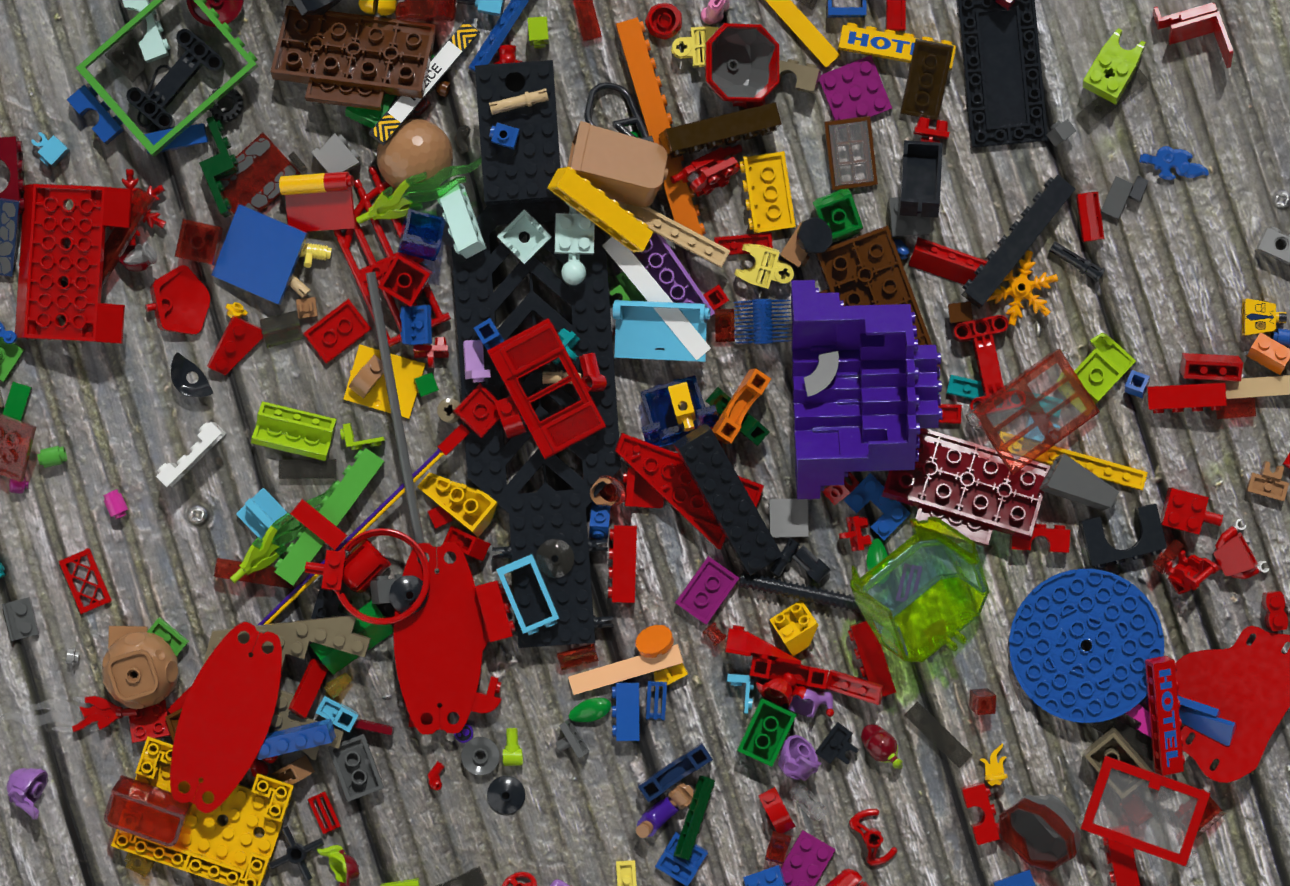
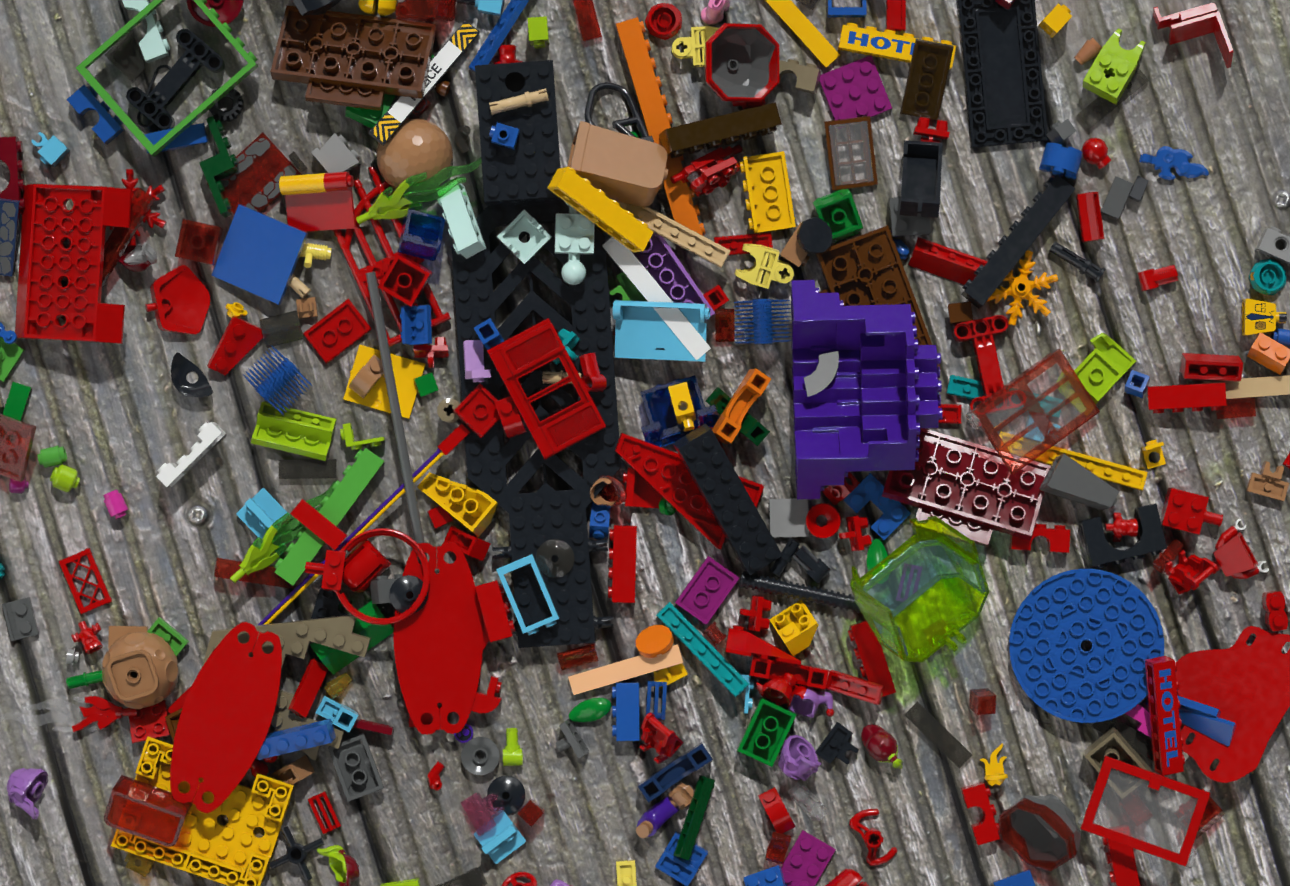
none -> lime head [50,464,80,492]
none -> green axle [66,670,103,689]
none -> red piece [71,621,103,654]
none -> blue piece [243,345,312,415]
none -> clear pink plate [461,793,504,836]
none -> medium azure bracket [474,811,526,864]
none -> clear red brick [517,798,545,827]
none -> red piece [639,712,684,764]
none -> teal tile [656,602,750,697]
none -> green tile [659,497,676,516]
none -> red hips [739,595,772,632]
none -> red piece [806,503,841,538]
none -> yellow brick [1038,3,1072,38]
none -> blue brick [1039,143,1083,179]
none -> nougat cone [1074,37,1102,65]
none -> red piece [1081,138,1111,169]
none -> red piece [1105,512,1138,542]
none -> red piece [1137,265,1178,291]
none -> yellow bracket [1141,439,1166,469]
none -> teal hat [1249,259,1286,295]

